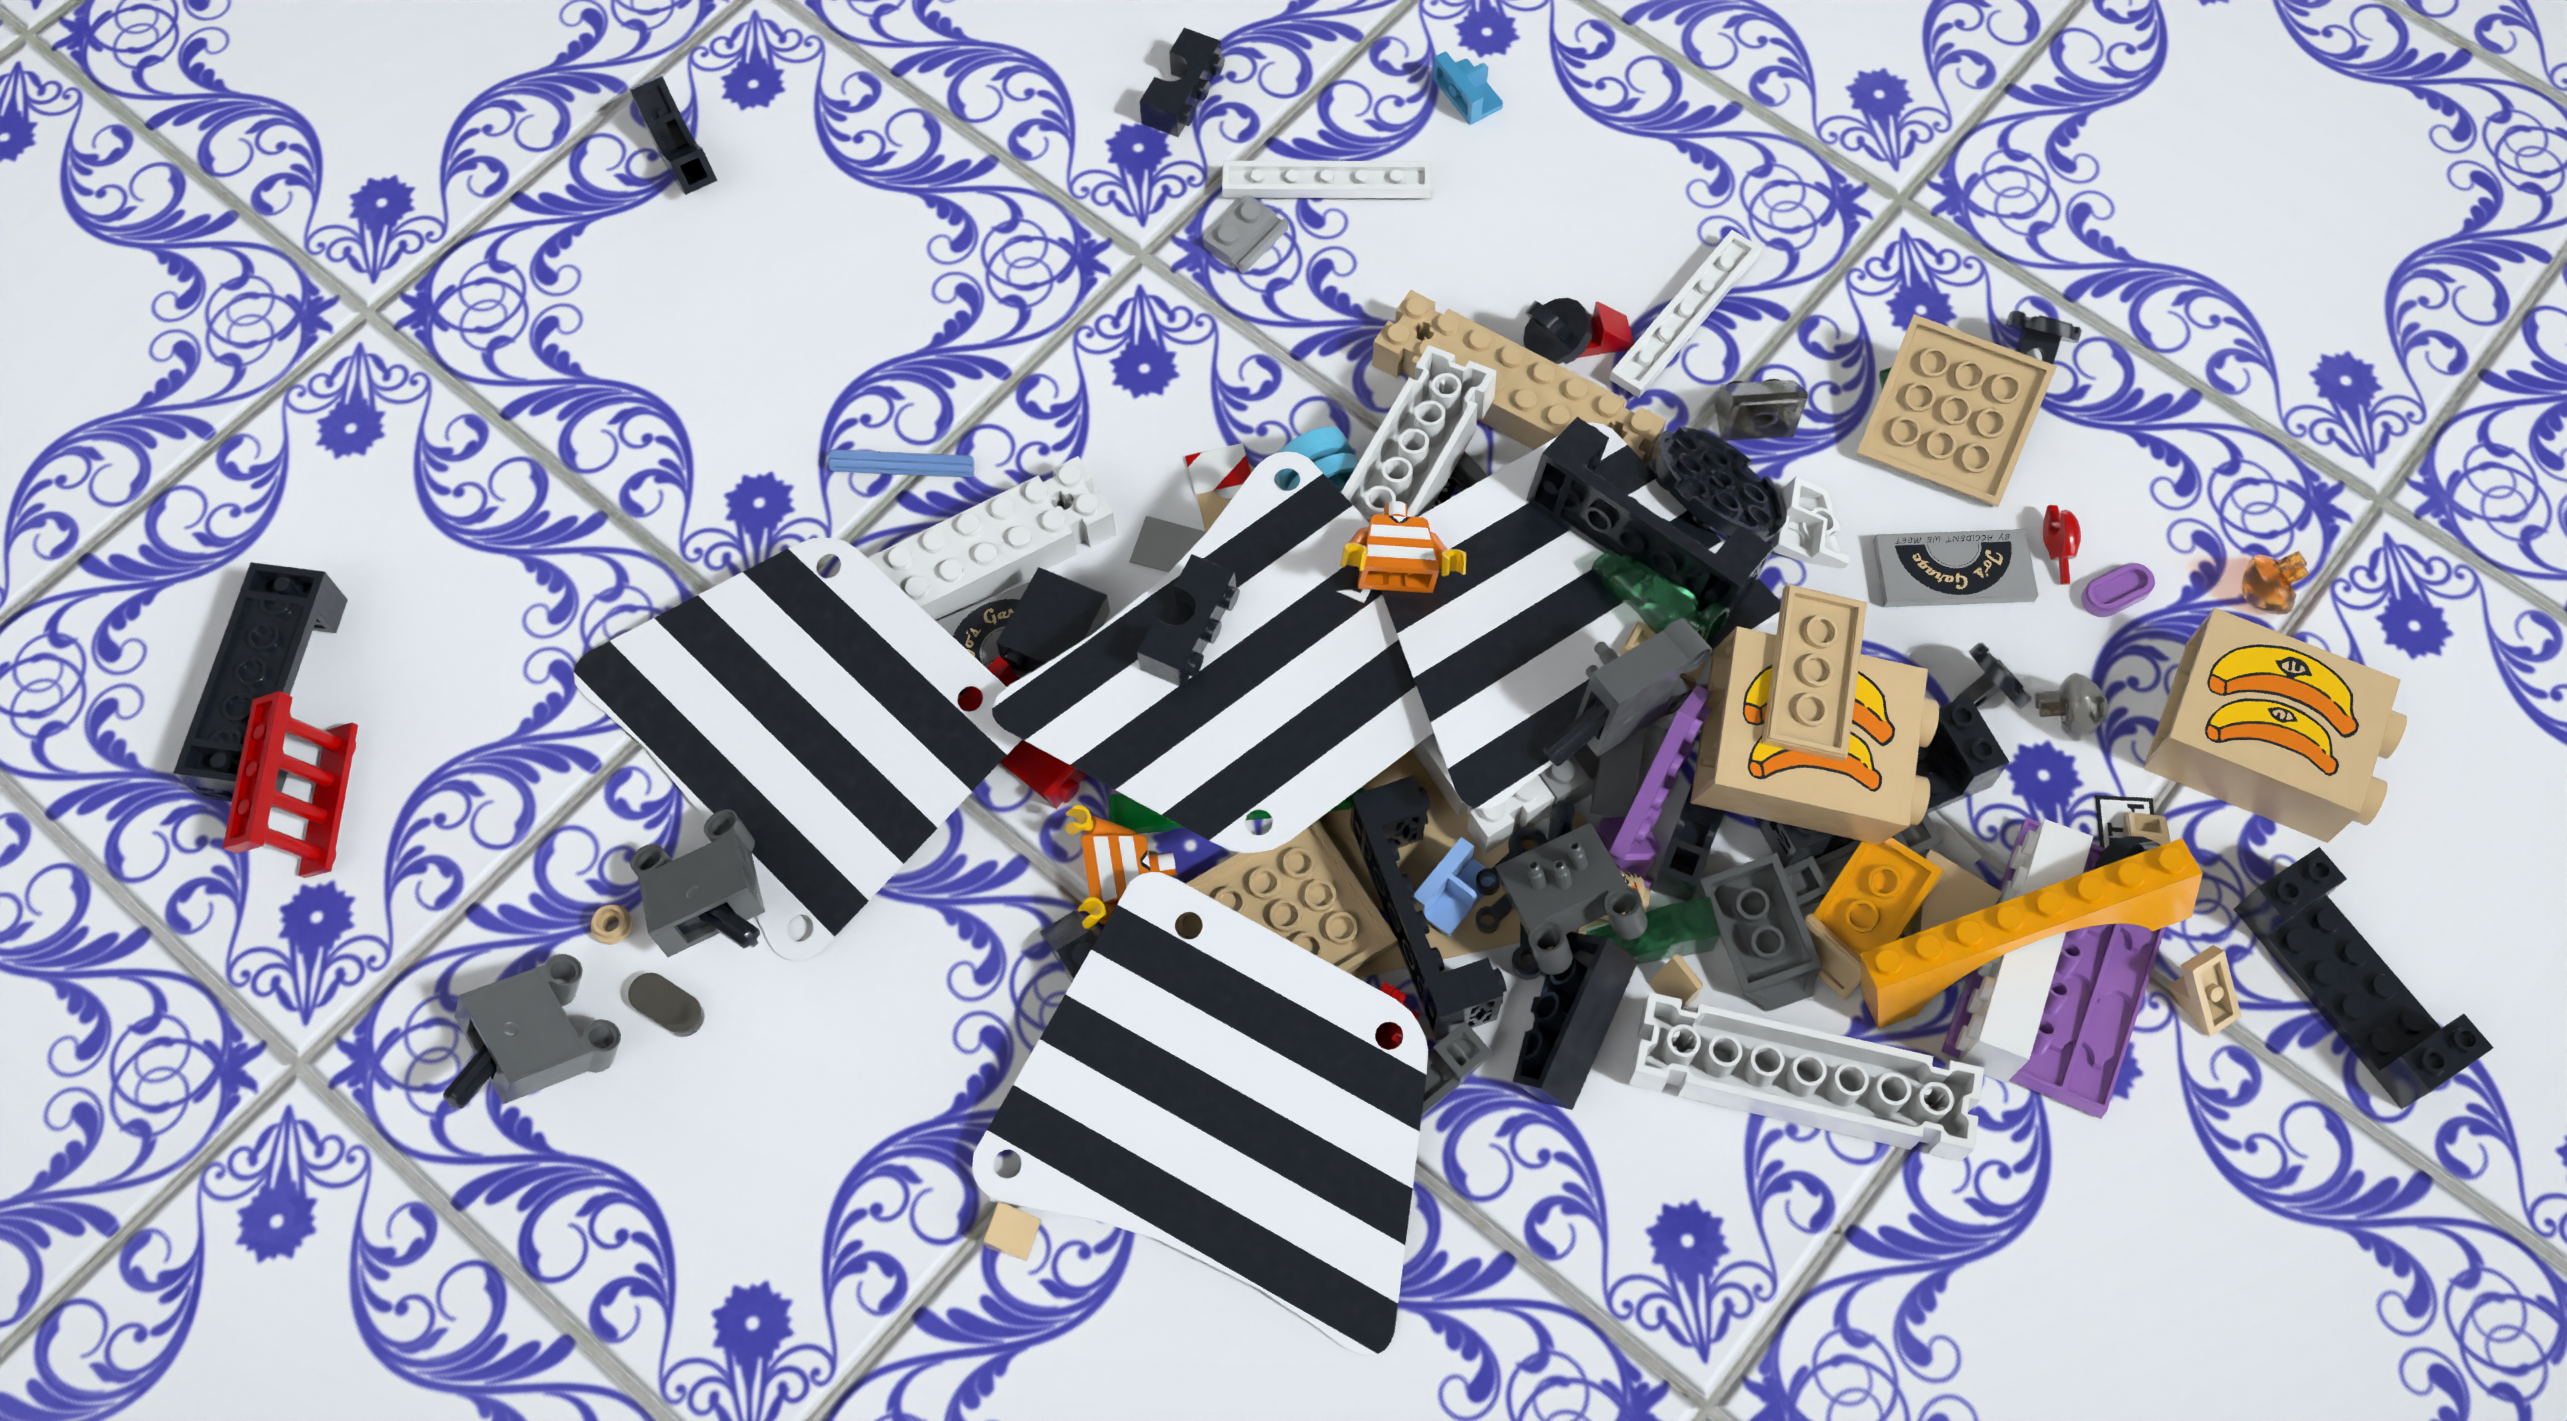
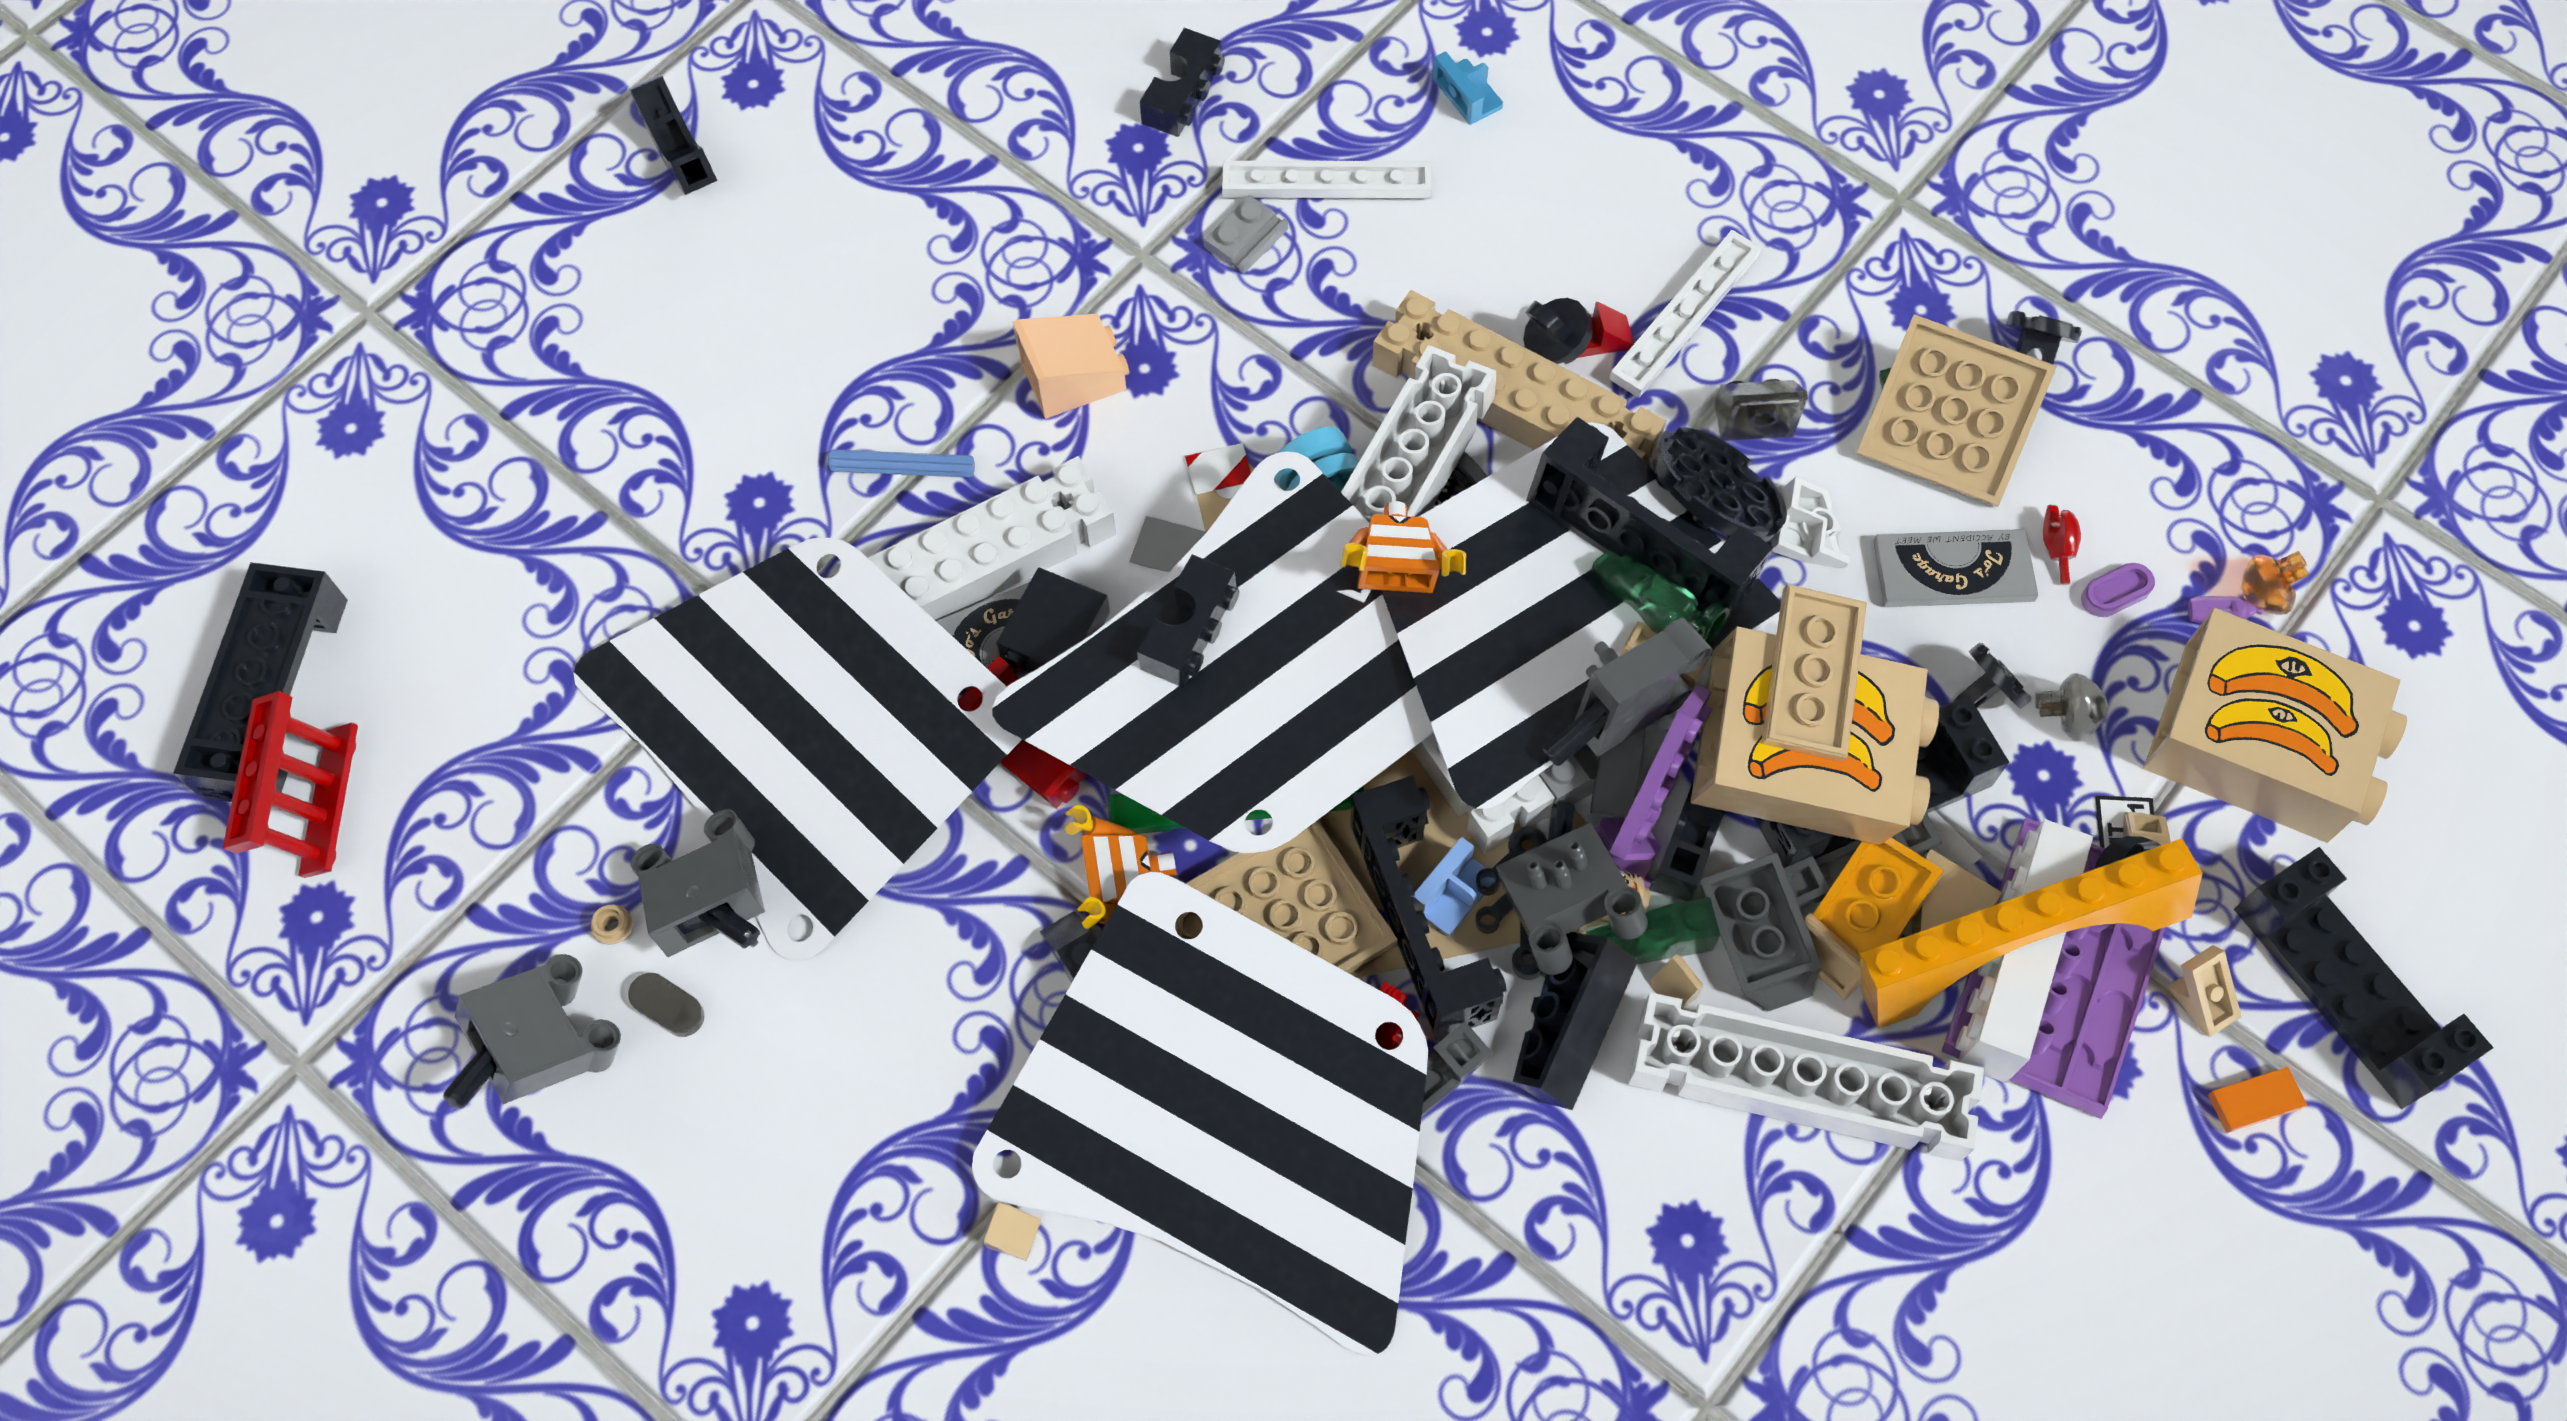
none -> light nougat slope [1013,314,1130,419]
none -> medium lavender piece [2187,596,2264,624]
none -> orange tile [2208,1067,2308,1134]

